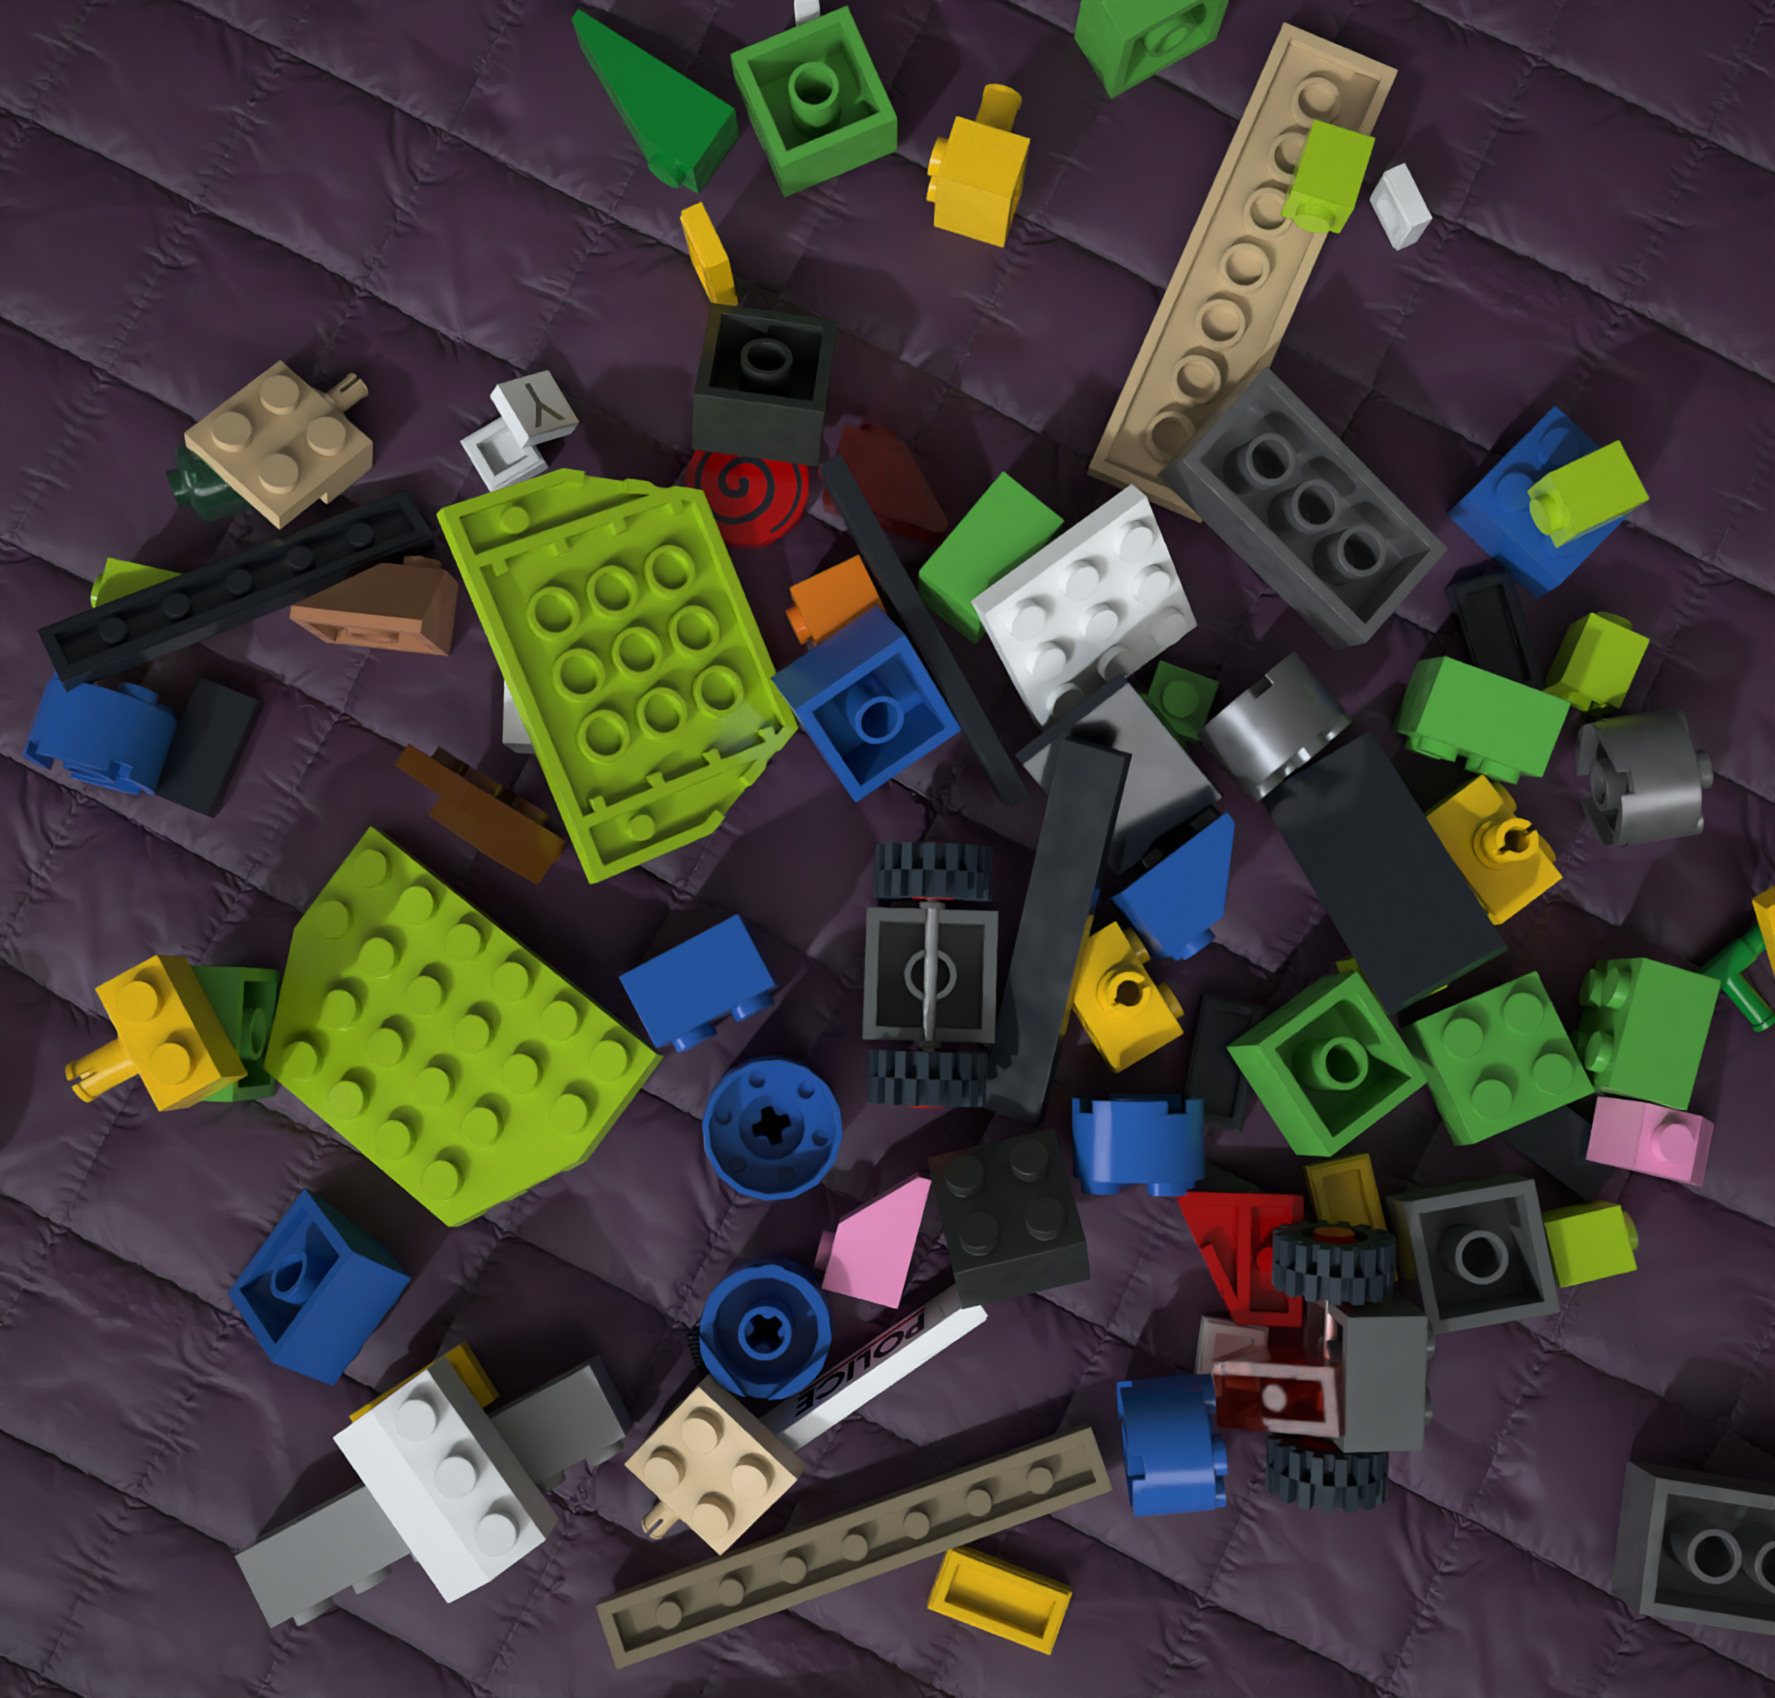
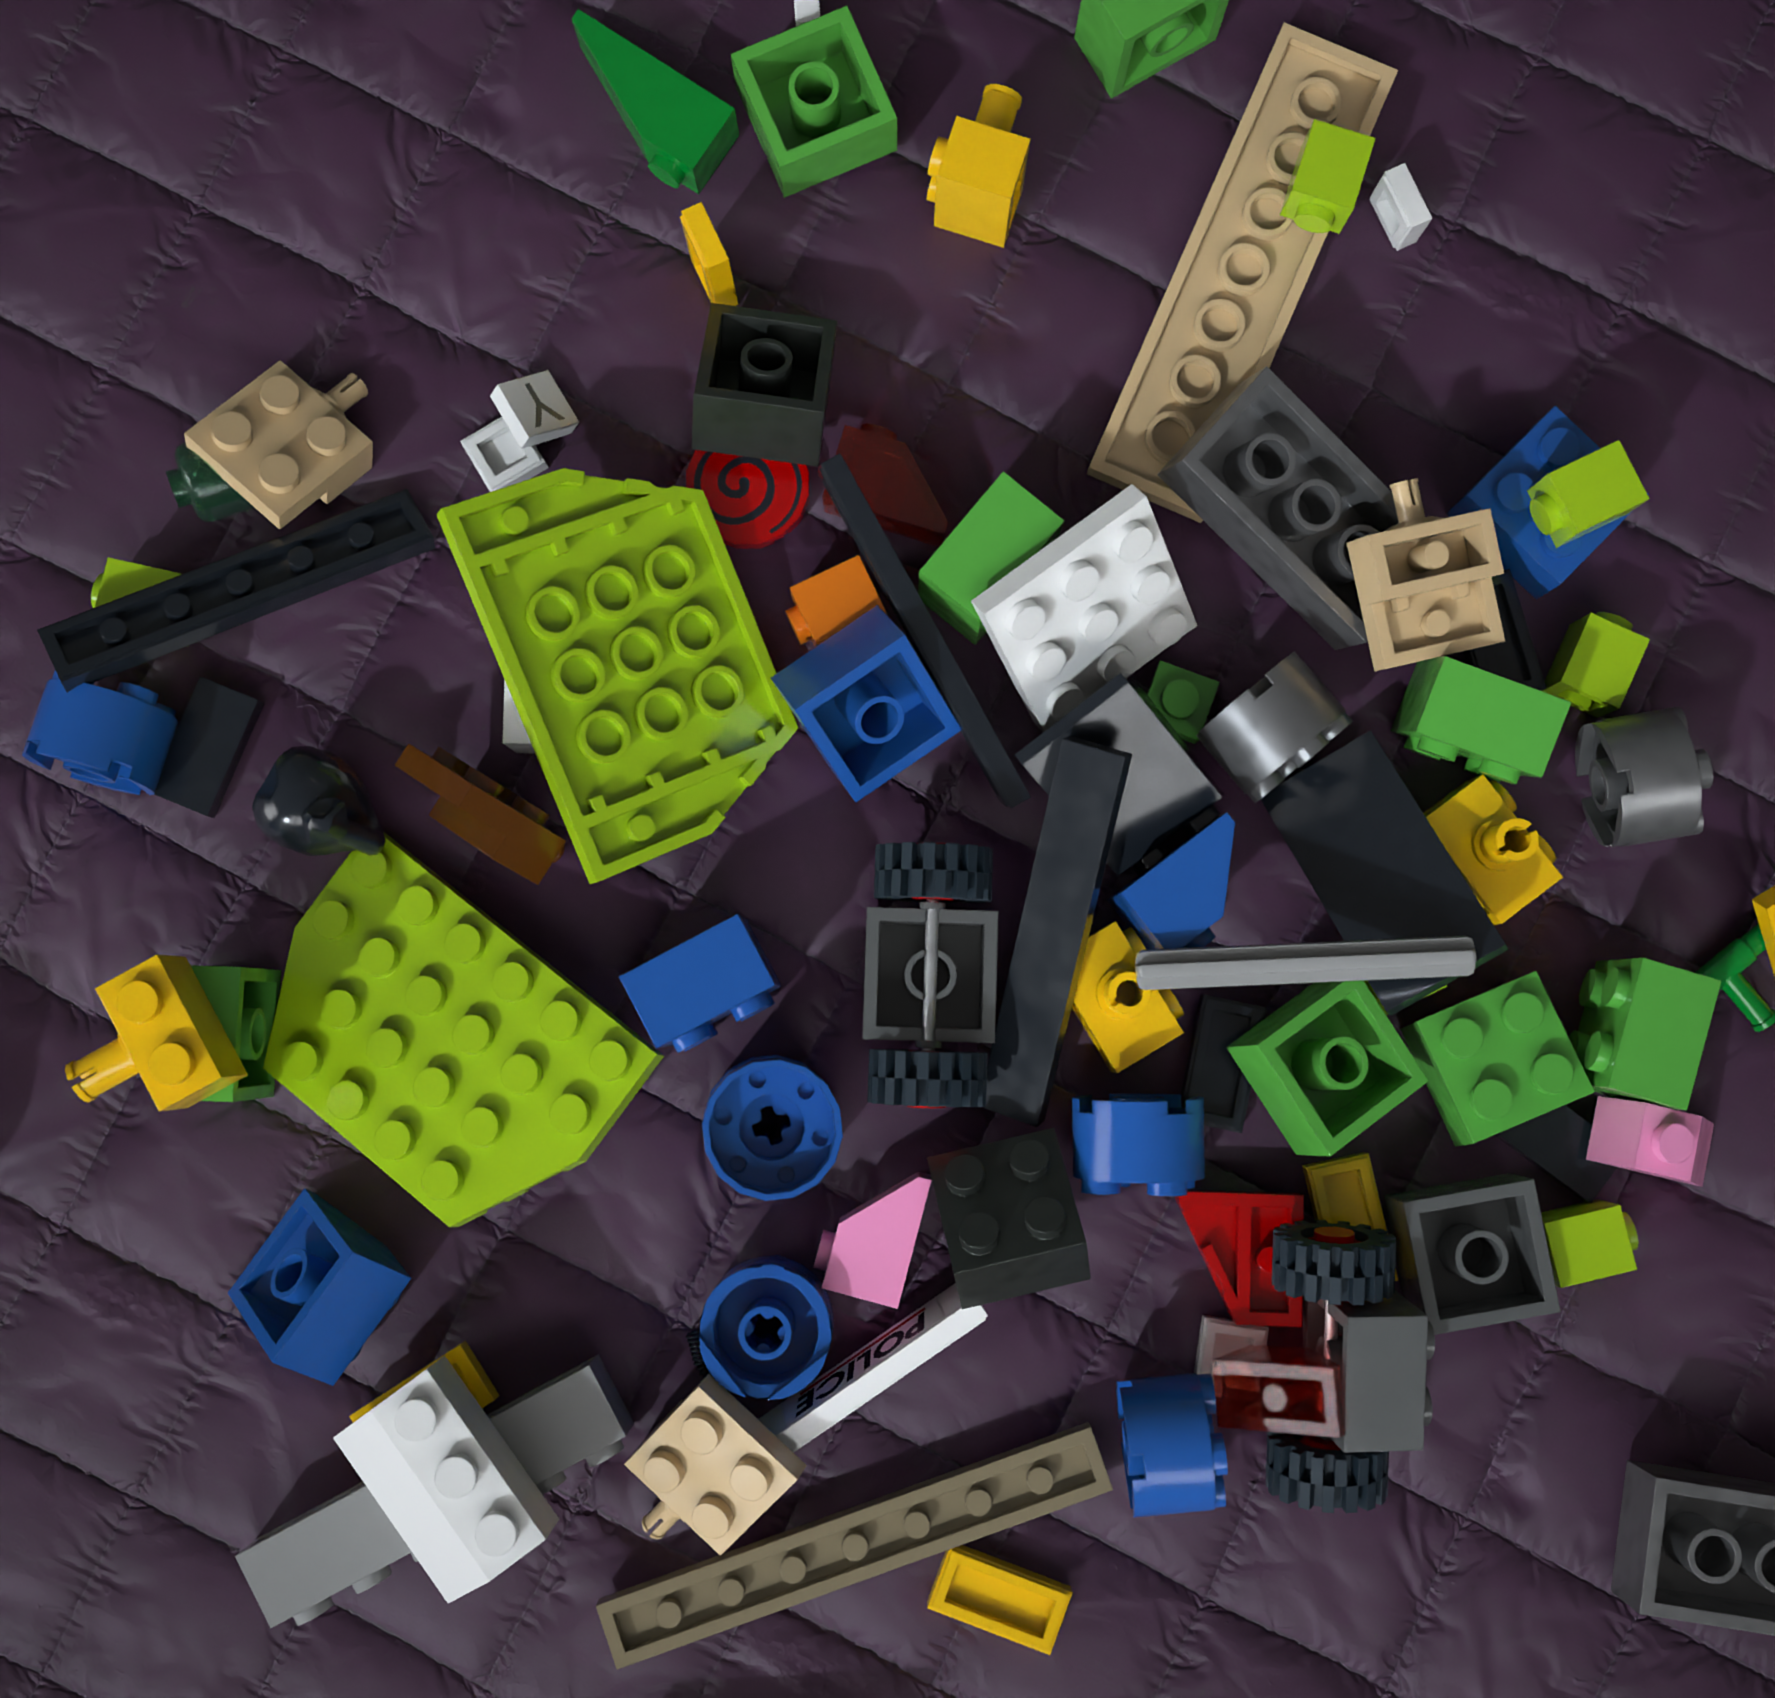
nougat slope [289,556,459,656] -> none
none -> black piece [252,746,386,856]
none -> light grey axle [1135,935,1477,990]
none -> tan plate [1347,478,1505,671]

